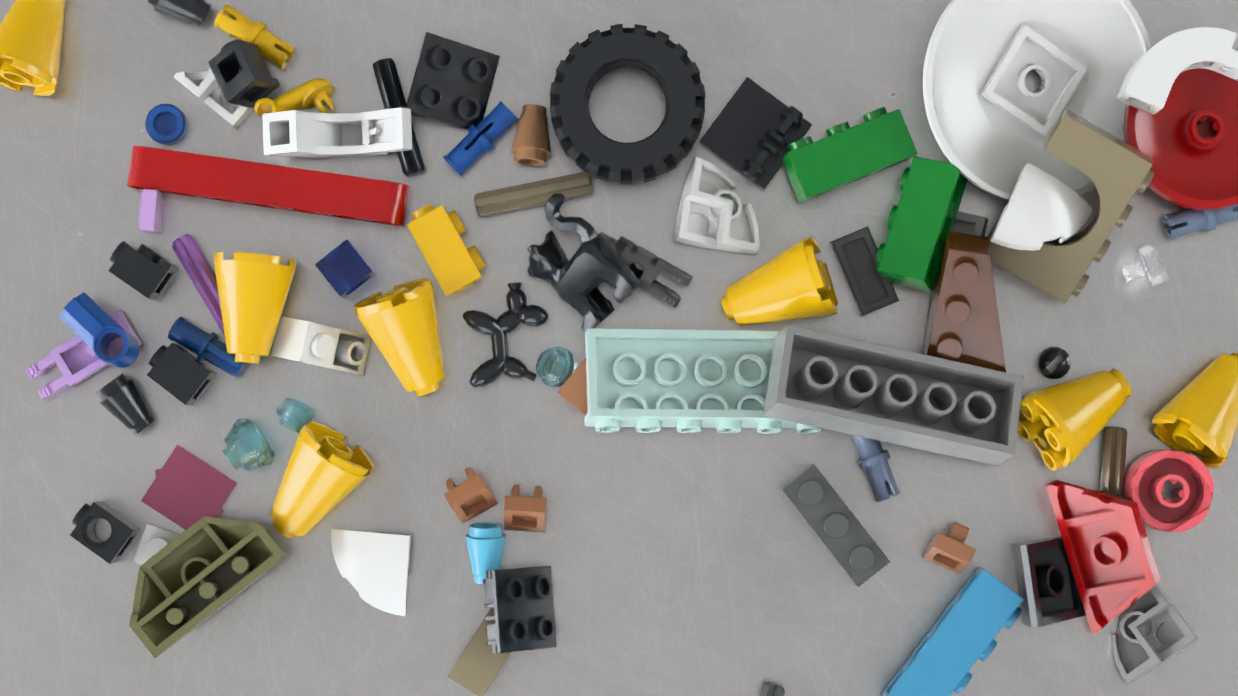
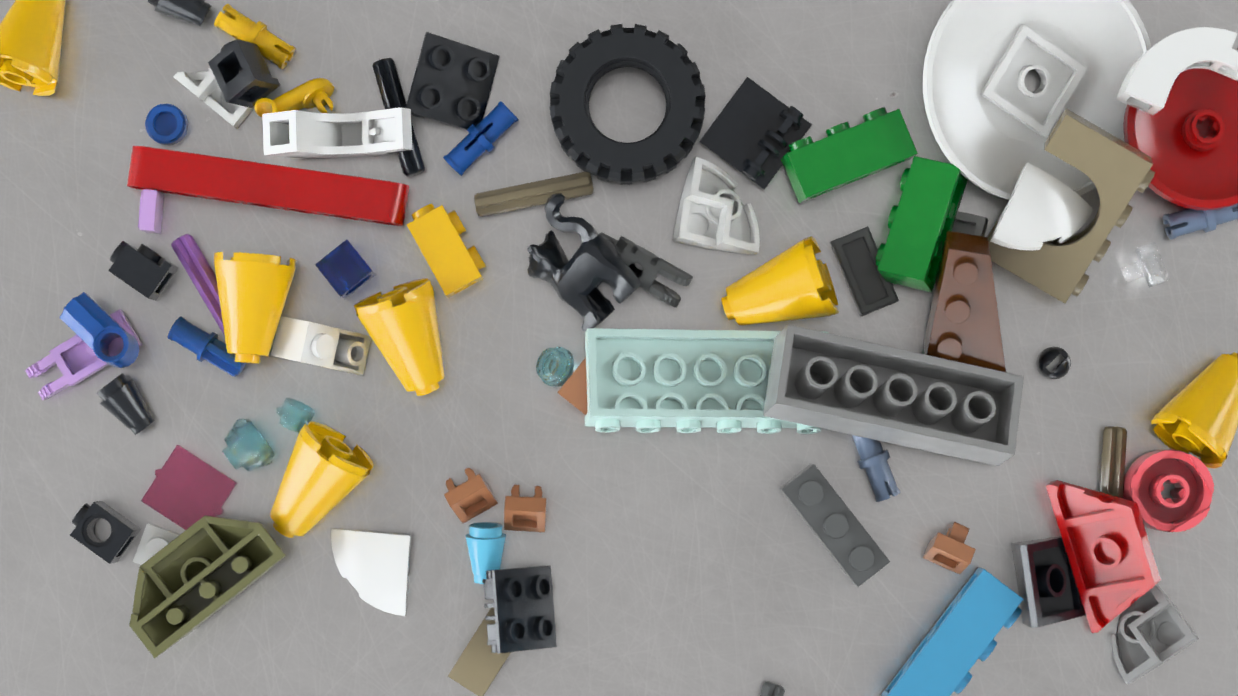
black brick [147,343,217,406] -> none
black piece [463,282,548,387] -> none
medium nougat cone [511,104,551,167] -> none
yellow cone [1018,369,1131,471] -> none

